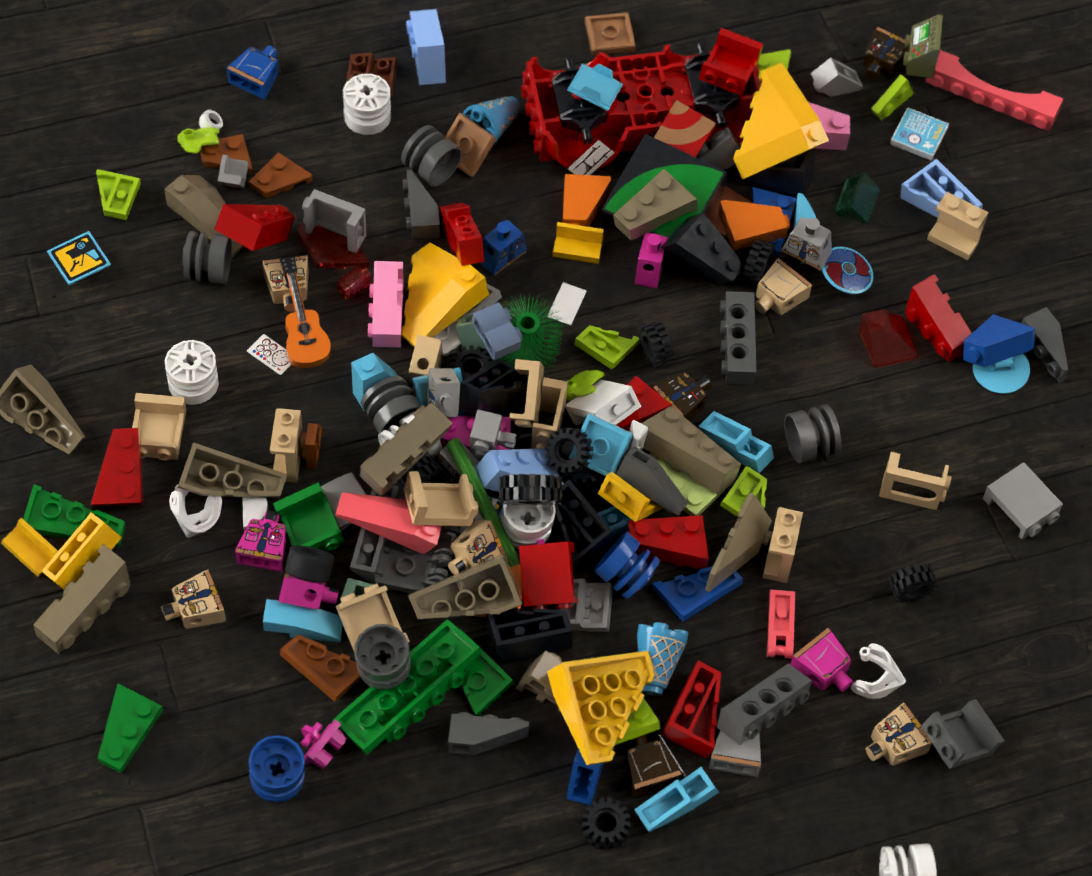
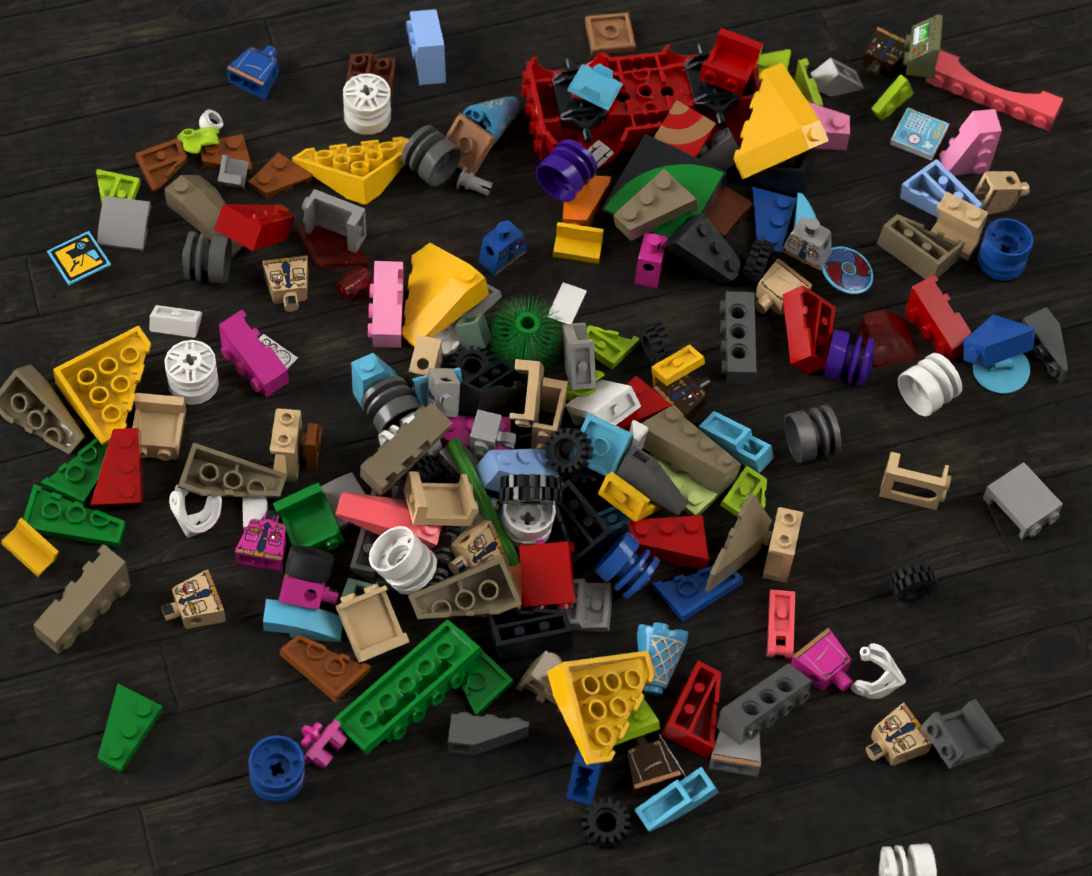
yellow brick [42,513,122,590] -> none
orange piece [280,256,331,368] -> none
dark grey wheel [355,624,411,690] -> none
dark grey slope [402,170,440,240] -> none
red brick [439,202,485,266] -> none
sand blue brick [472,302,523,360] -> none
orange slope [719,200,790,251] -> none
clear green panel [834,172,880,224] -> none
none -> green wing [41,438,109,506]
none -> yellow slope [53,325,151,445]
none -> light grey slope [97,196,151,251]
none -> dark orange wing [135,138,187,194]
none -> white slope [149,305,202,338]
none -> dark pink wedge [219,310,289,398]
none -> yellow slope [292,137,409,205]
none -> white wheel [369,526,437,594]
none -> light grey pin [456,167,493,197]
none -> dark purple wheel [535,139,598,202]
none -> light grey panel [562,323,596,390]
none -> yellow panel [651,344,705,386]
none -> red wedge [782,285,836,375]
none -> lime wing [794,58,823,107]
none -> dark purple wheel [823,329,875,387]
none -> dark tan wedge [877,214,965,279]
none -> white wheel [898,353,962,417]
none -> bright pink wedge [939,109,1002,176]
none -> tan torso [973,171,1029,215]
none -> blue wheel [977,218,1034,281]

